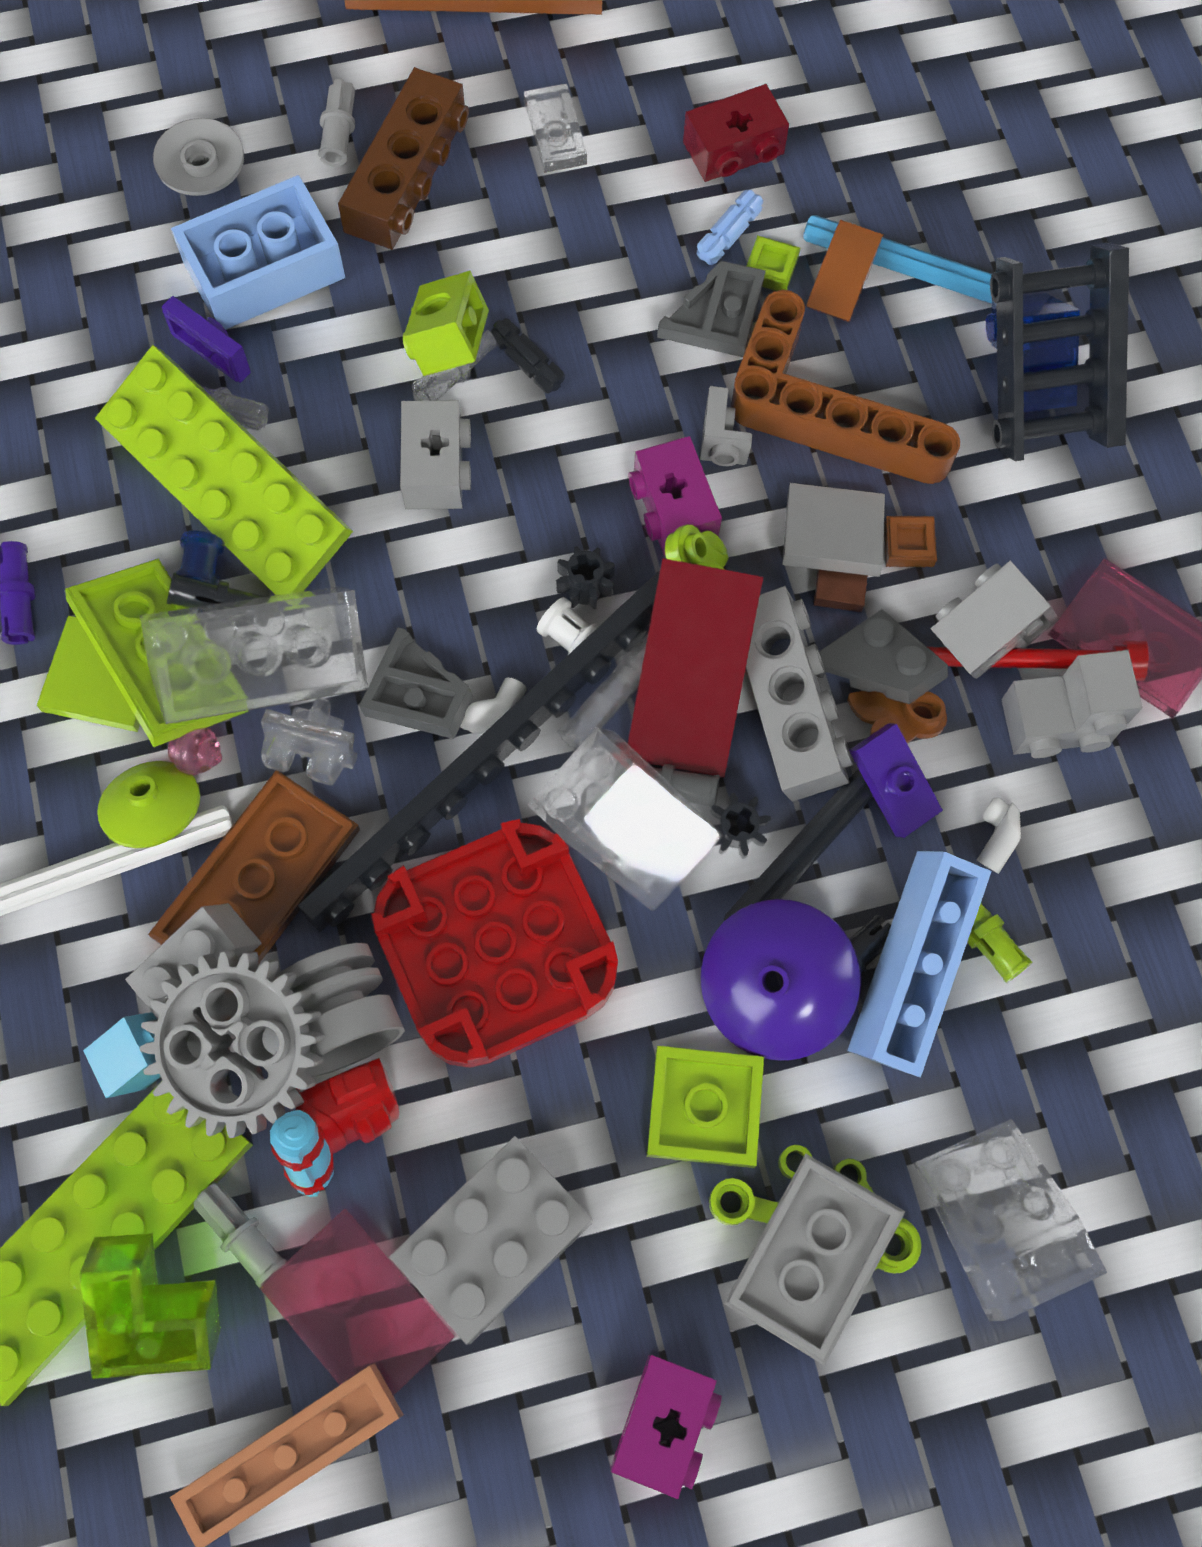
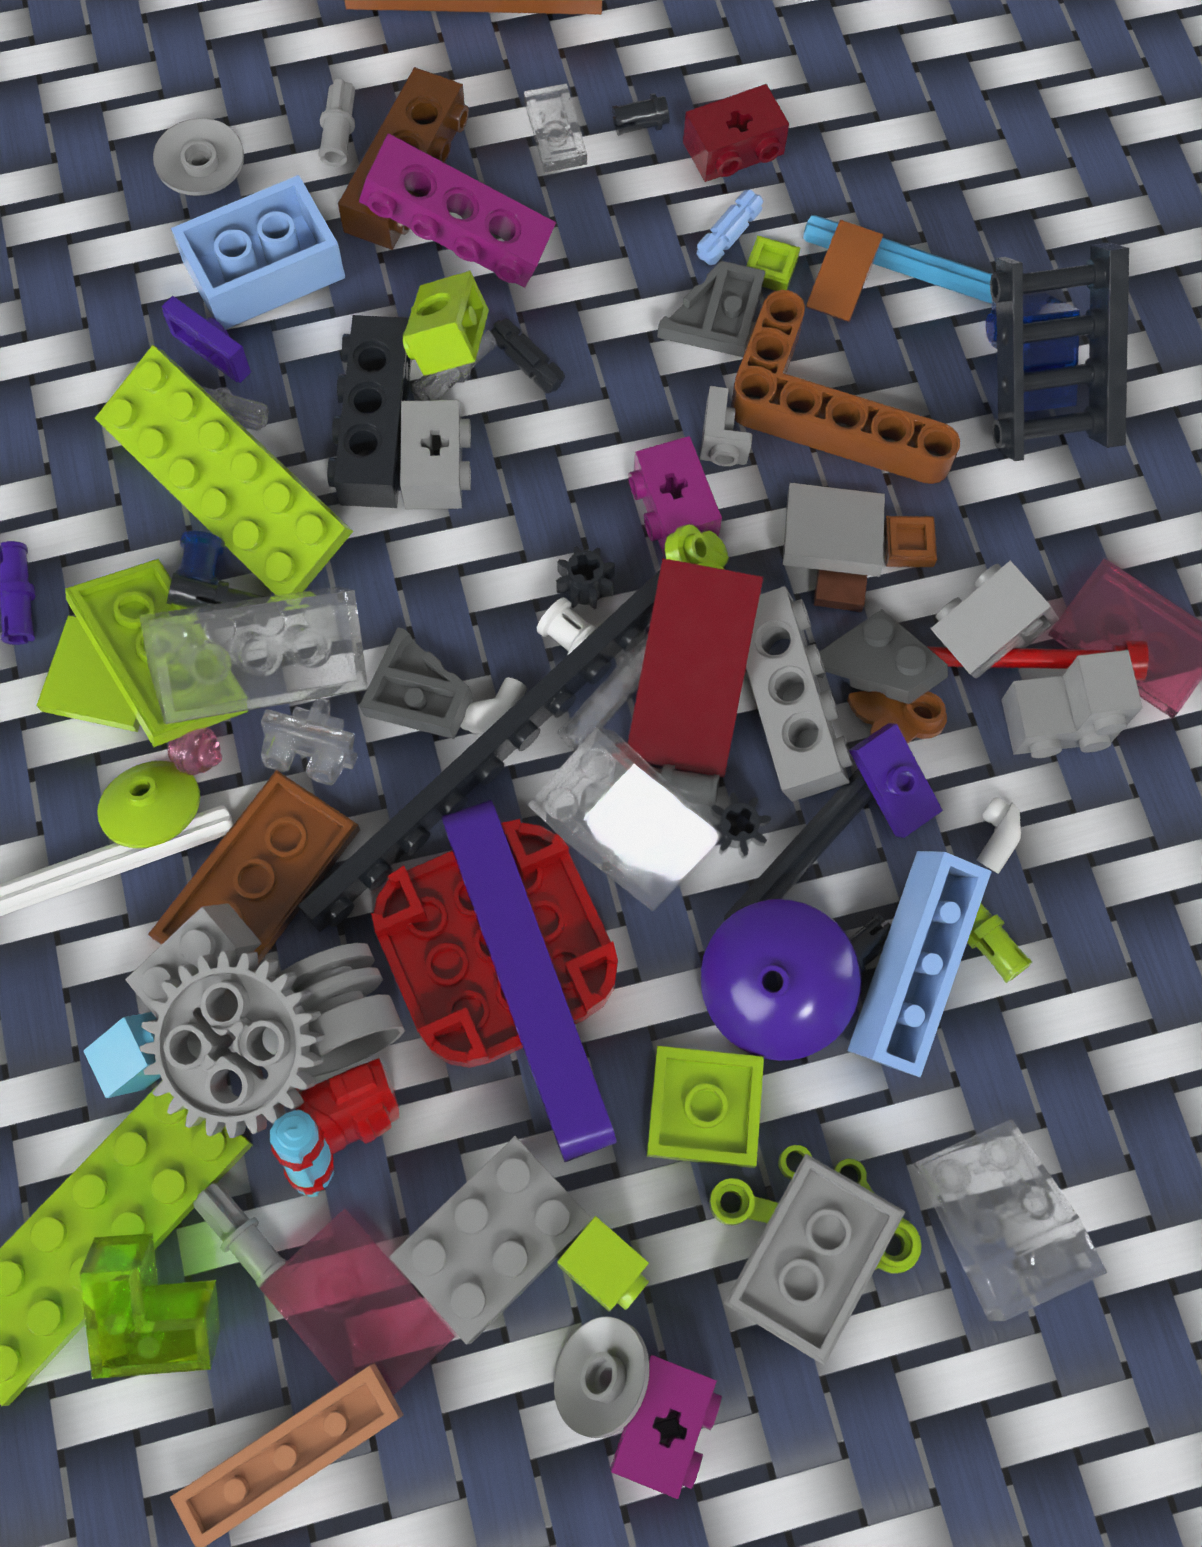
none -> black brick [327,315,412,508]
none -> magenta brick [359,133,556,288]
none -> dark purple beam [441,800,617,1162]
none -> light grey dish [554,1317,649,1438]
none -> lime brick [557,1216,649,1312]
none -> black pin [612,93,670,136]

